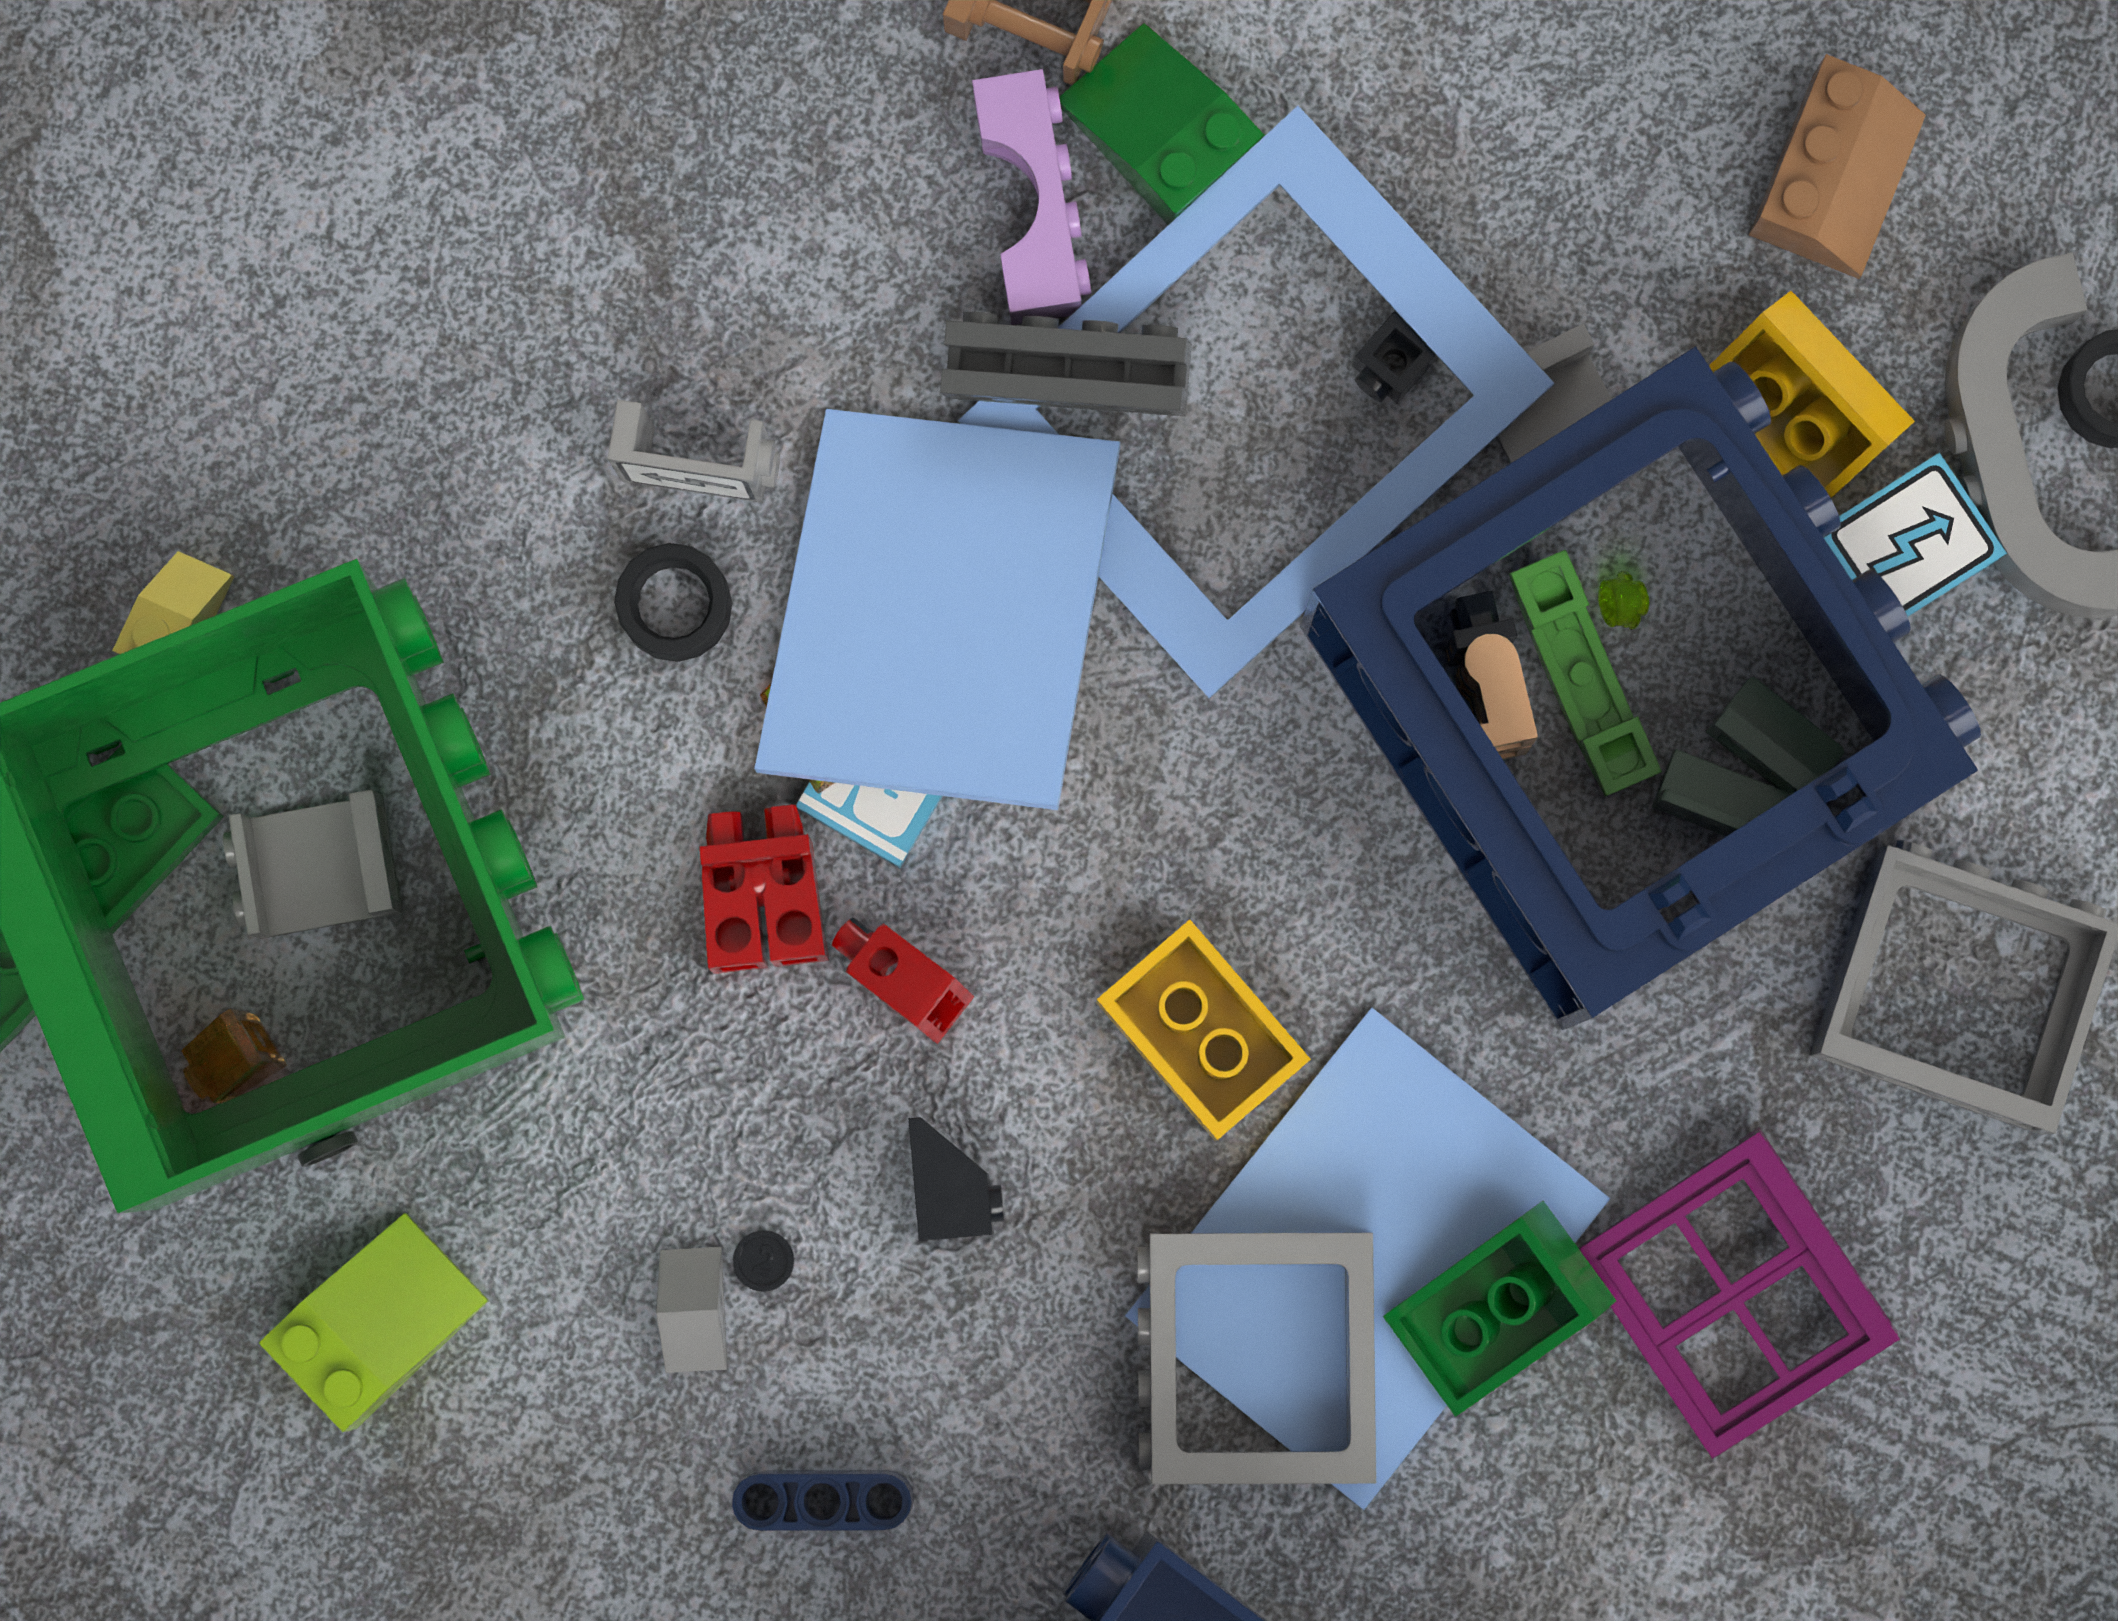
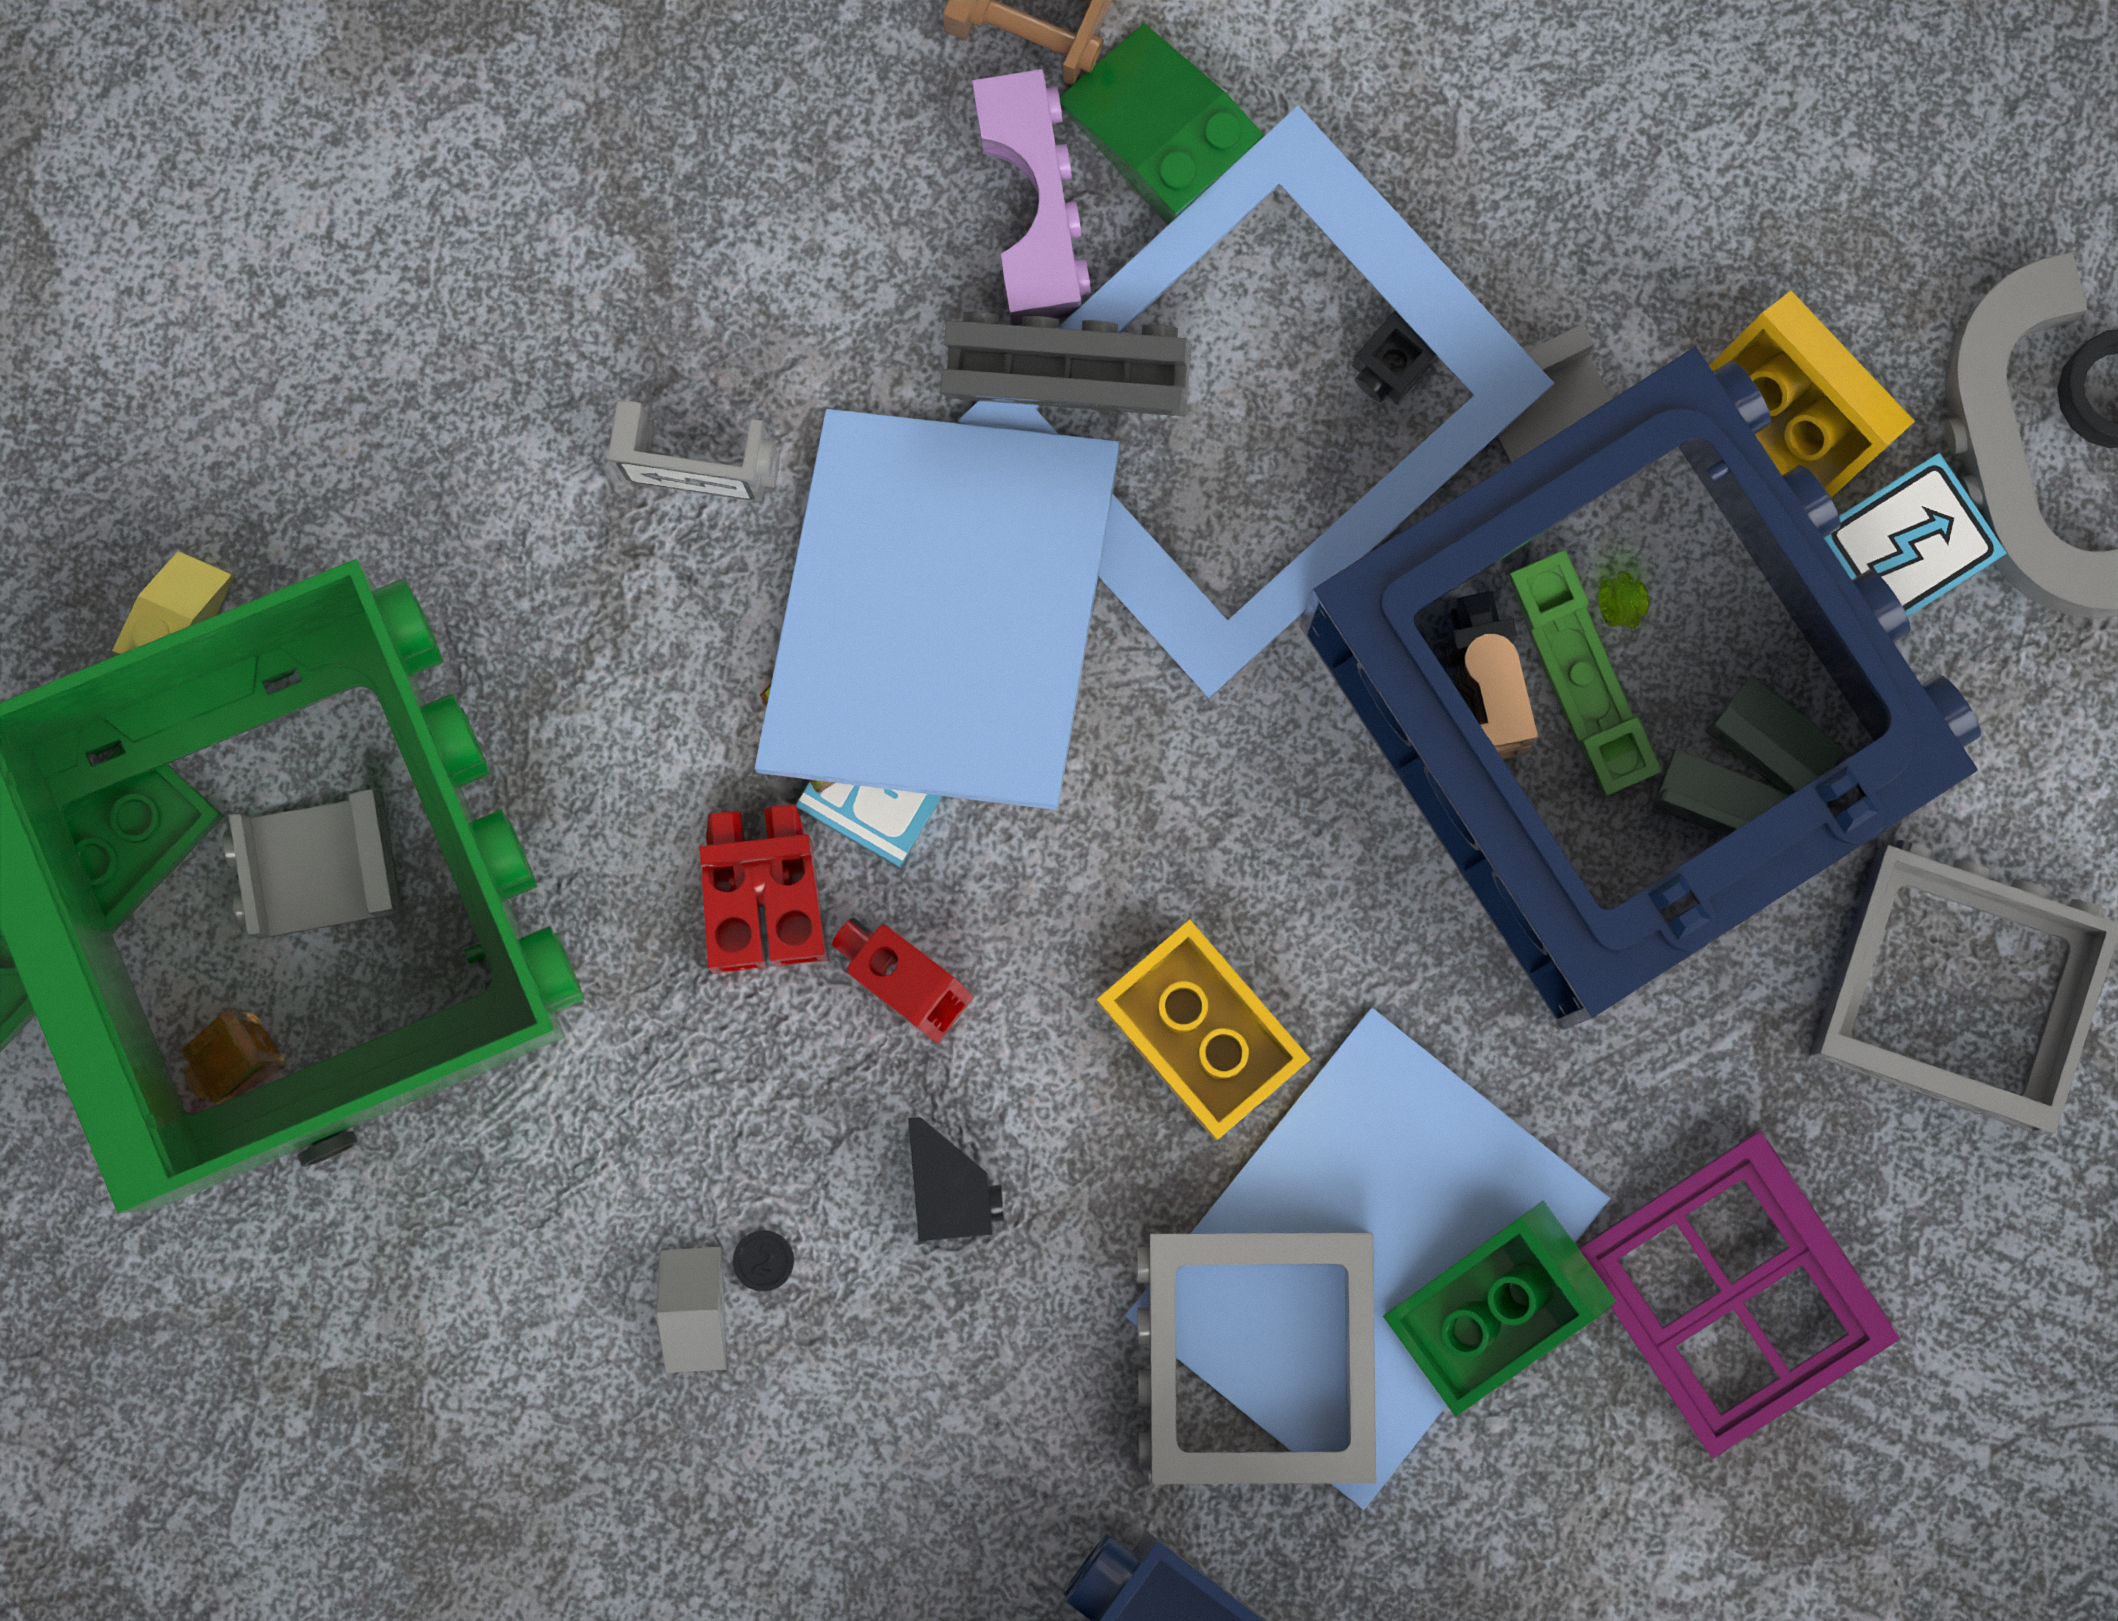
lime slope [259,1213,489,1433] -> none
black tyre [614,543,733,662] -> none
dark blue beam [732,1470,914,1531] -> none
medium nougat slope [1749,54,1926,279] -> none

